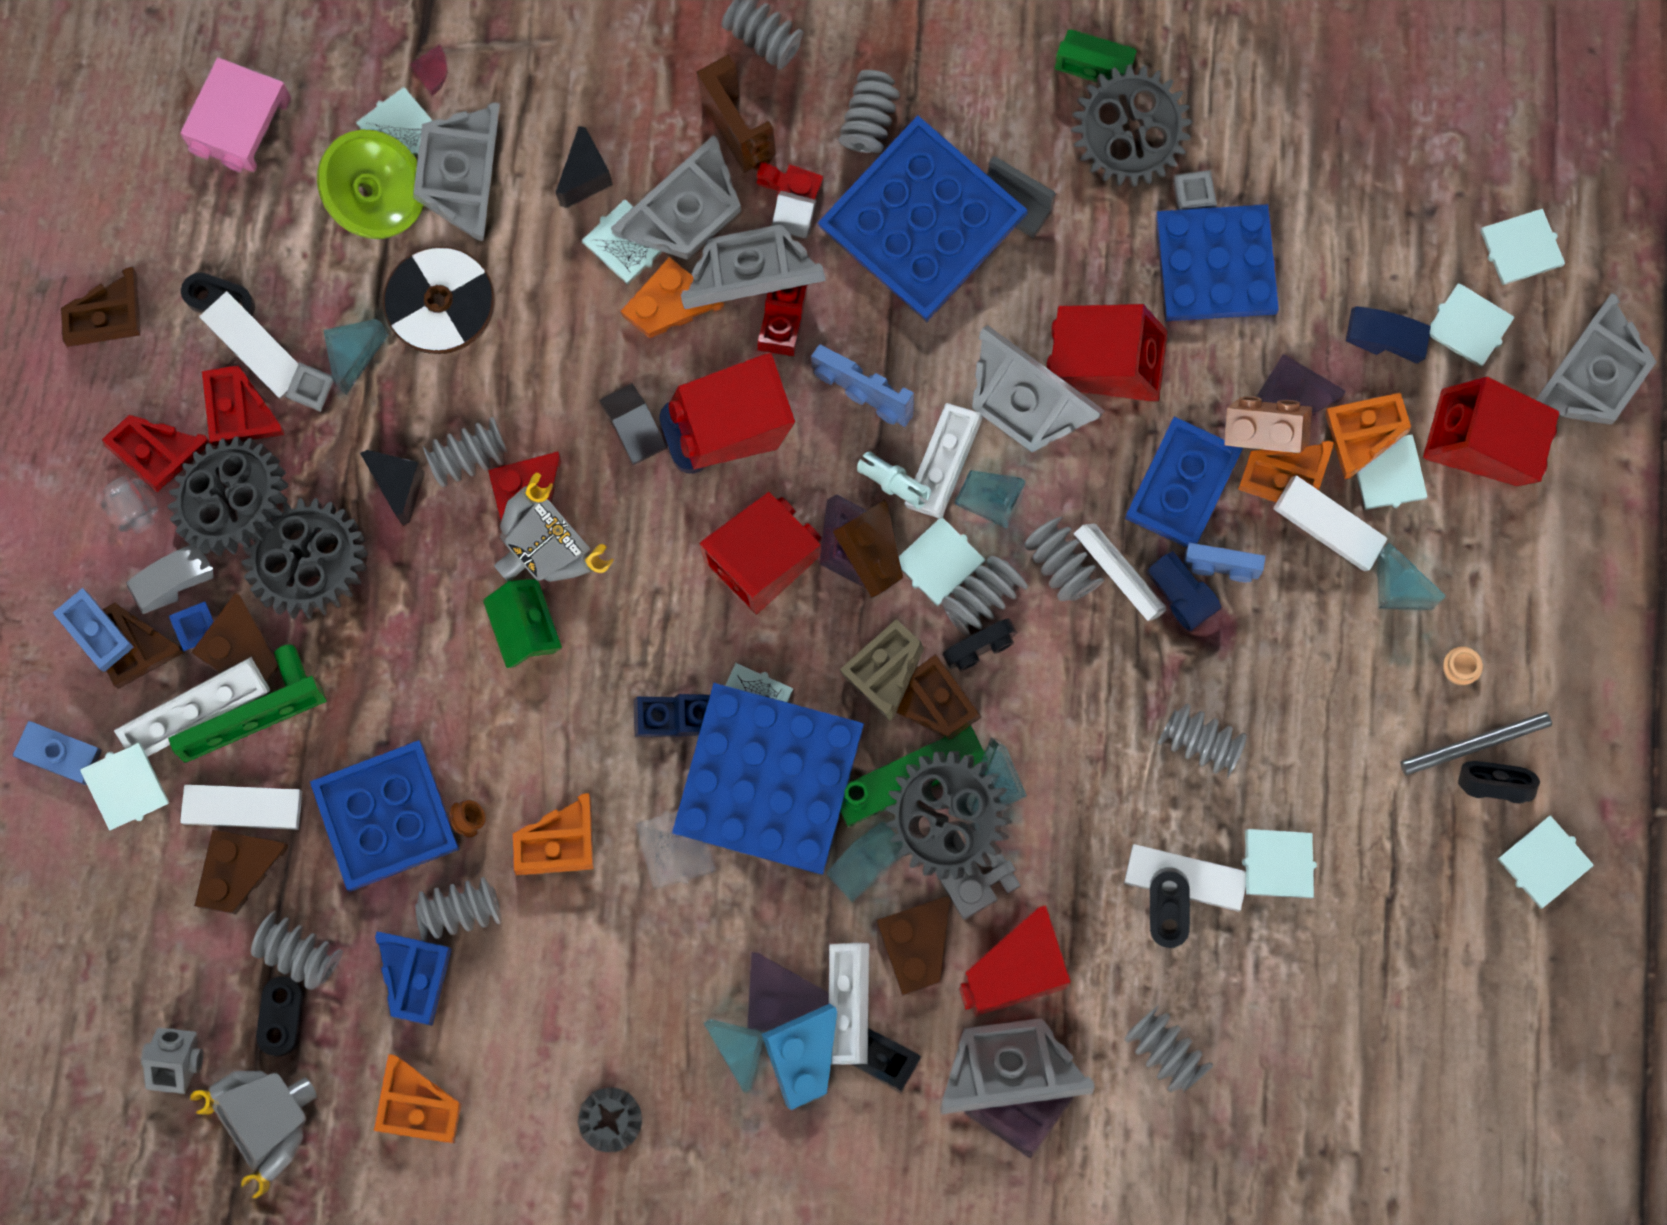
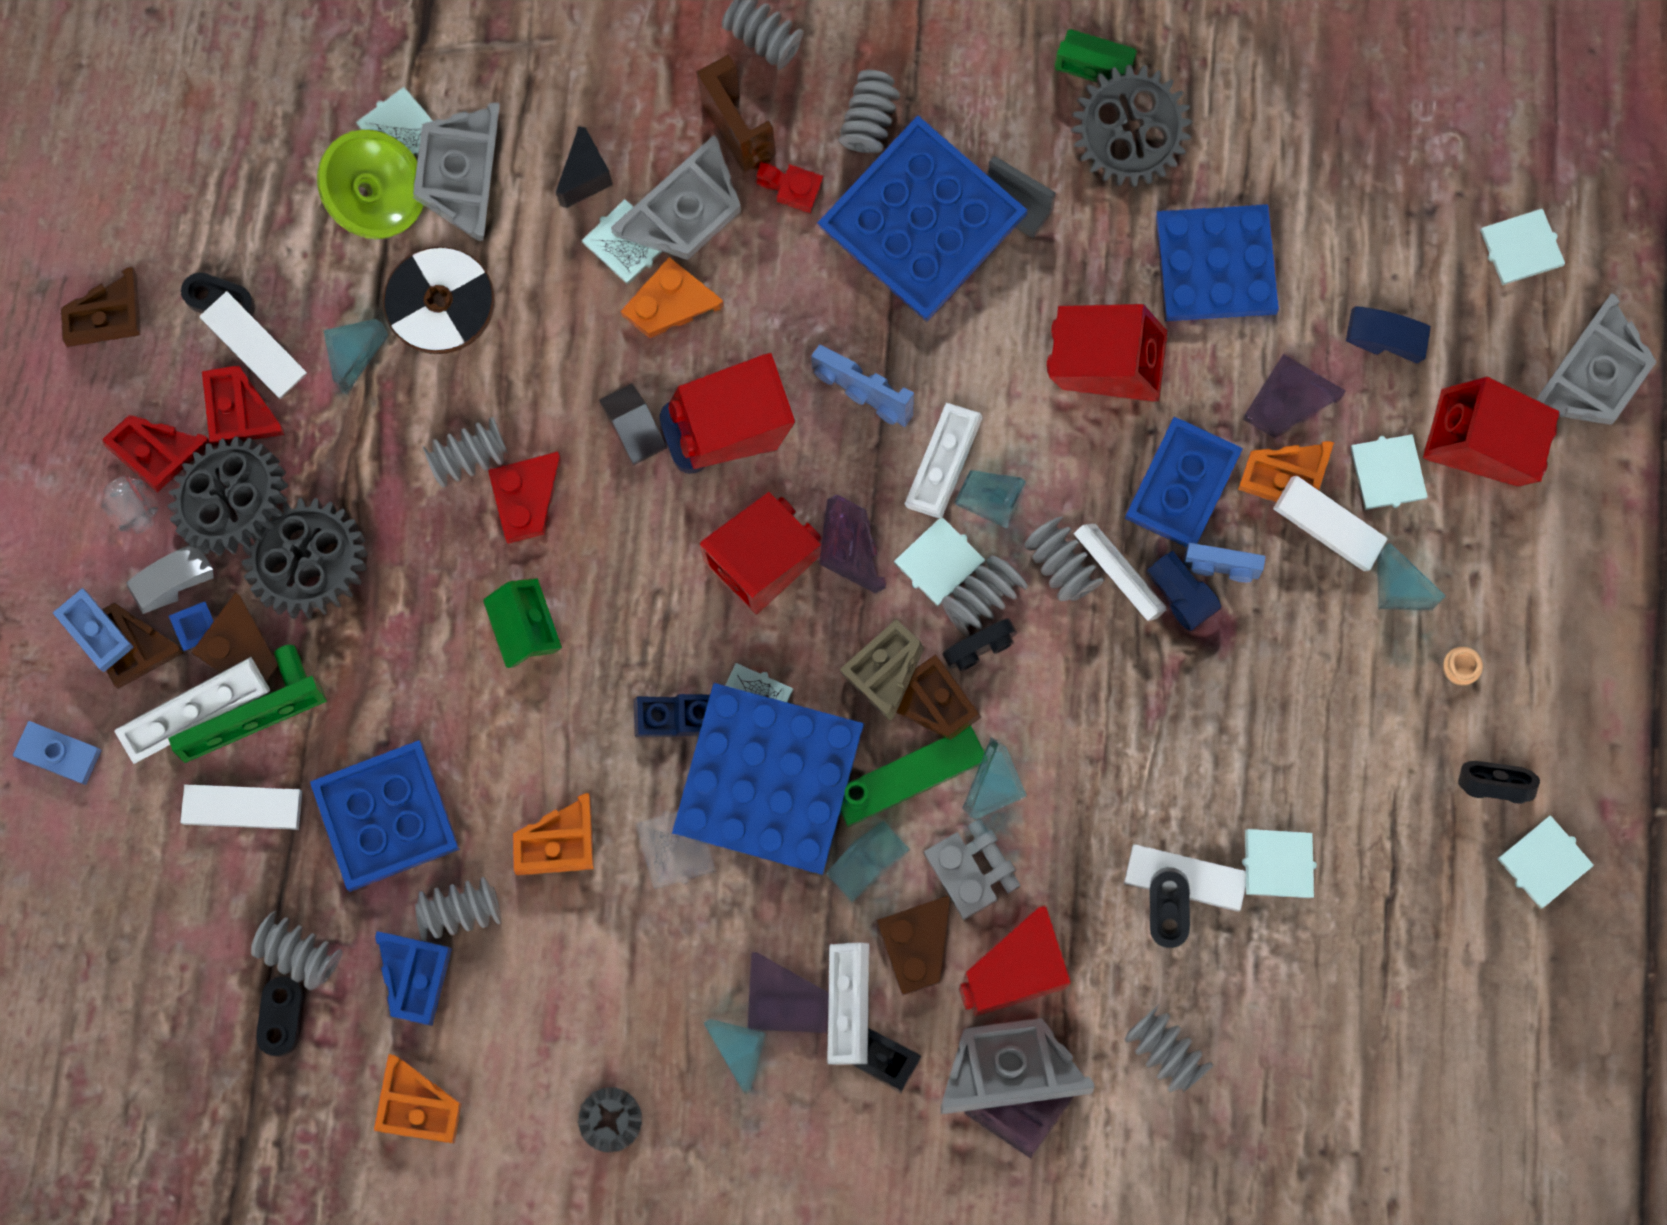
light aqua piece [80,742,169,831] -> none
light grey brick [141,1027,203,1094] -> none
bright pink panel [180,57,292,172] -> none
light grey torso [190,1071,317,1198] -> none
reddish brown wing [194,830,288,915] -> none
light grey tile [285,362,335,412] -> none
black slope [360,450,425,526] -> none
clear pink tile [410,44,448,96] -> none
dark orange plate [449,800,486,838] -> none
light grey torso [494,473,614,582] -> none
light grey wing [681,224,826,309] -> none
red slope [757,285,808,357] -> none
dark azure wing [762,1004,837,1110] -> none
tile [772,191,817,239] -> none
reddish brown wing [833,500,903,598] -> none
light aqua pin [857,451,931,509] -> none
dark grey gear [885,751,1012,880] -> none
light grey wing [972,325,1105,452] -> none
light grey piece [1157,704,1247,779] -> none
light grey tile [1173,170,1217,210] -> none
nougat brick [1224,396,1312,453] -> none
orange wing [1325,393,1411,479] -> none
dark grey bar [1400,712,1552,776] -> none
light aqua piece [1429,283,1515,368] -> none

